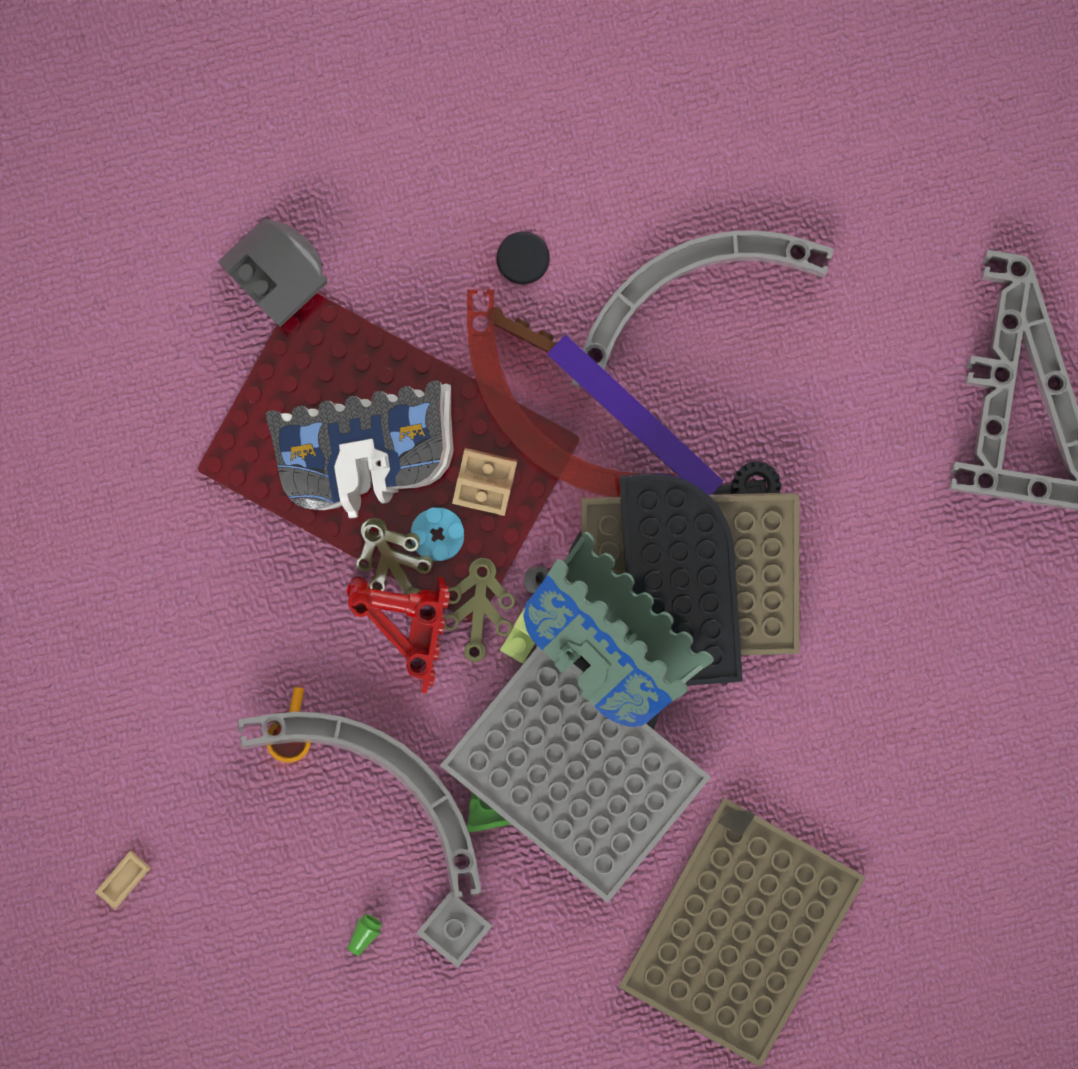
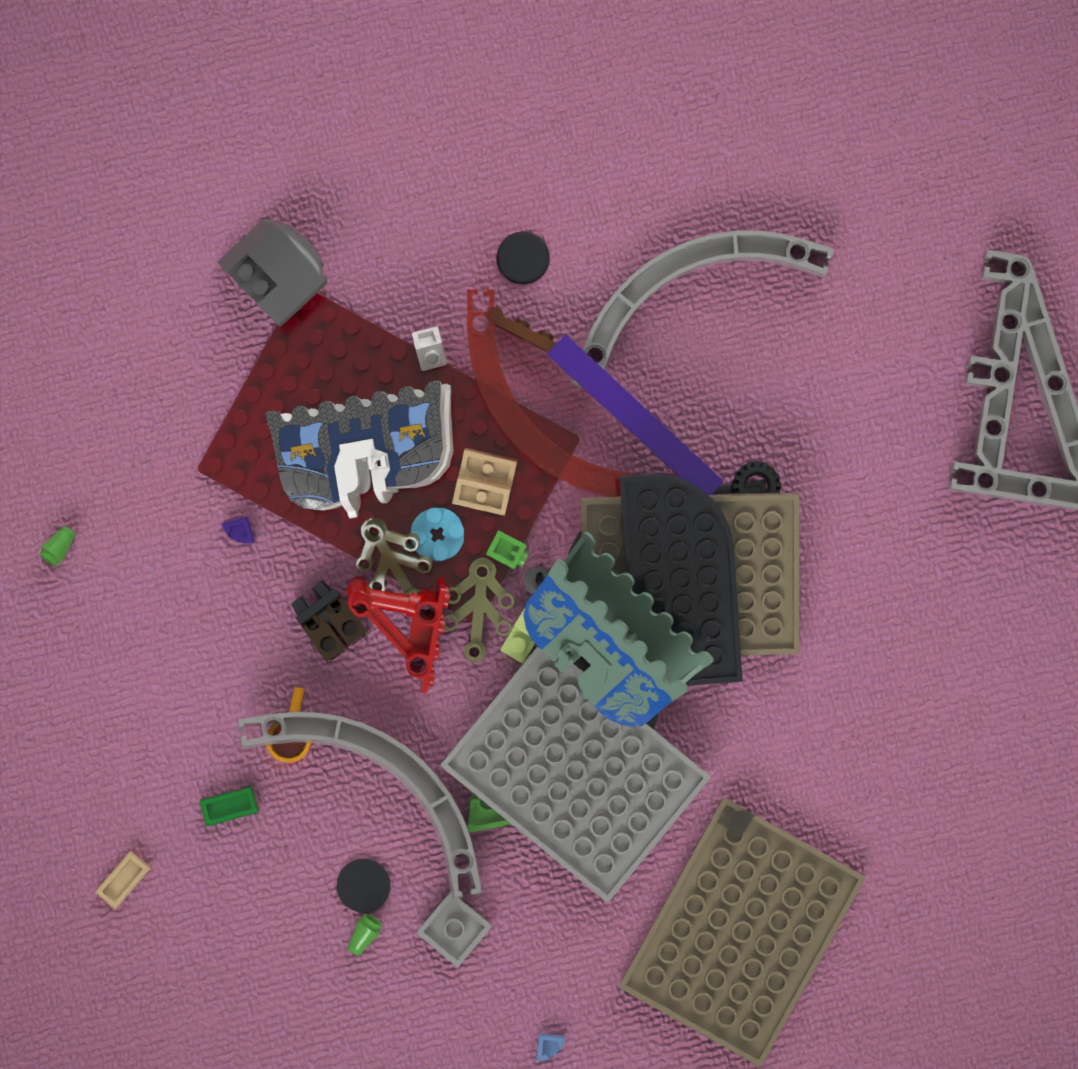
none -> bright green cone [39,526,76,567]
none -> green tile [199,786,259,827]
none -> dark purple tile [222,517,255,544]
none -> dark brown hips [291,580,370,663]
none -> black piece [337,859,390,913]
none -> white bracket [412,326,447,371]
none -> bright green bracket [486,530,529,570]
none -> medium blue tile [536,1033,566,1061]

